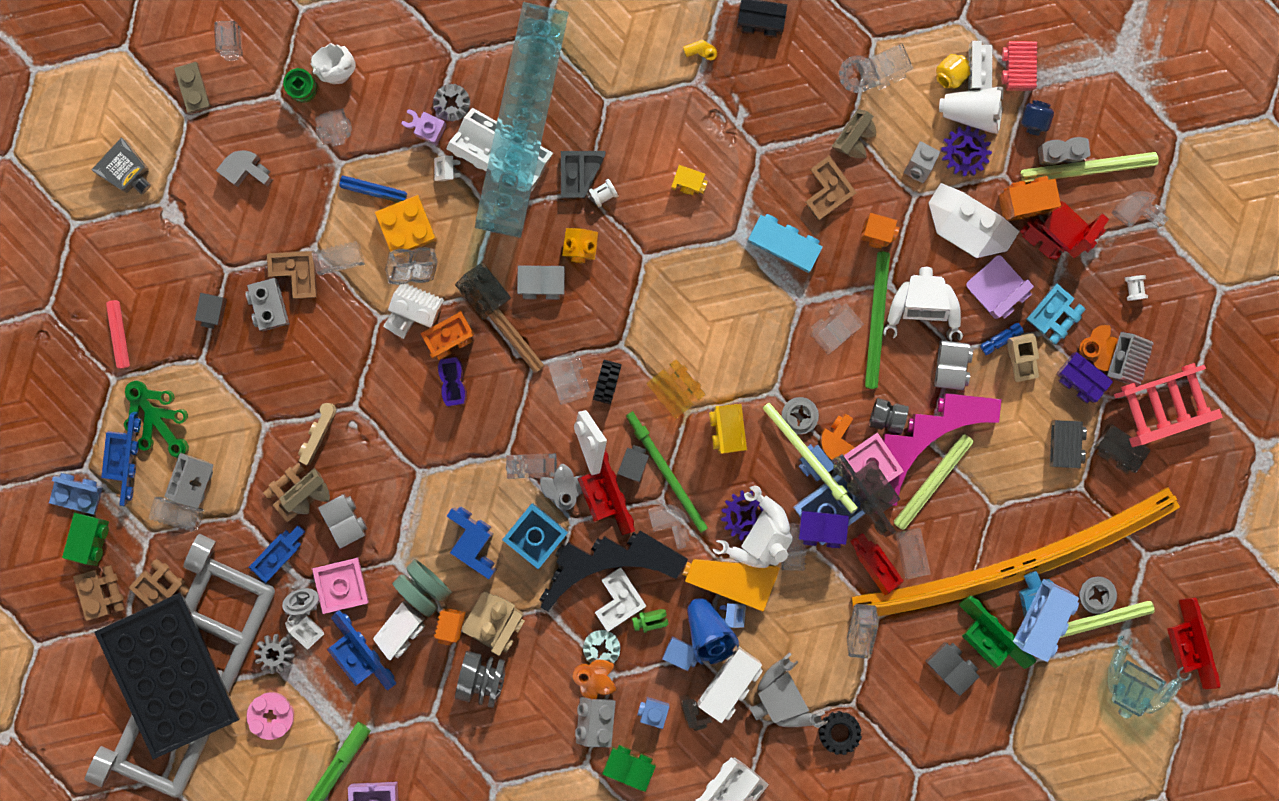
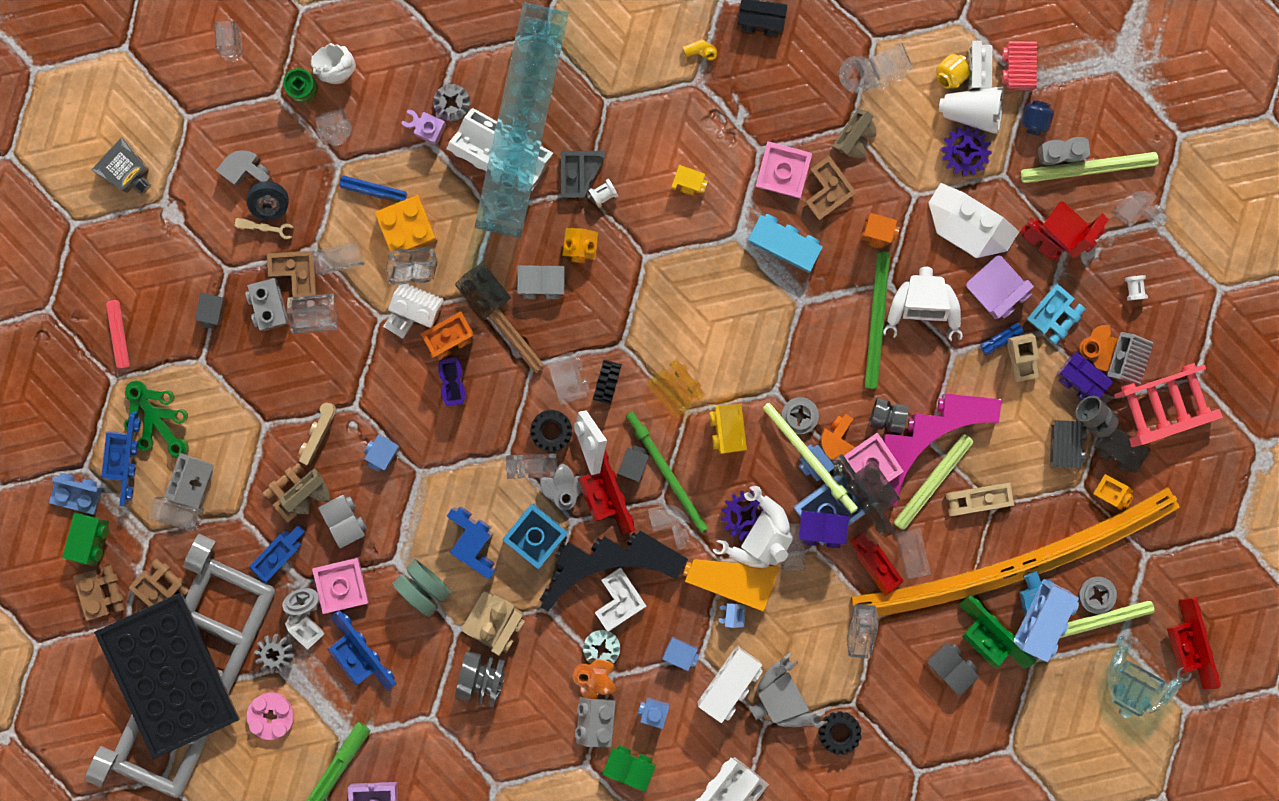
dark tan plate [174,62,211,114] -> none
white slope [373,601,426,660] -> none
white tile [434,156,460,182] -> none
orange brick [434,607,466,646] -> none
bright green arm [632,609,669,633] -> none
clear smoke bracket [679,694,712,731] -> none
blue cone [687,598,739,664] -> none
clear brick [810,303,864,355] -> none
light grey bracket [904,141,940,183] -> none
light grey brick [934,340,973,390] -> none
orange brick [998,176,1061,222] -> none
none -> tan piece [235,218,294,240]
none -> black wheel [246,181,289,220]
none -> clear brick [287,294,338,334]
none -> medium blue brick [364,435,400,472]
none -> black tyre [530,410,572,452]
none -> bright pink plate [755,141,812,199]
none -> tan plate [945,482,1014,516]
none -> dark grey wheel [1075,396,1119,438]
none -> light orange bracket [1094,474,1133,511]

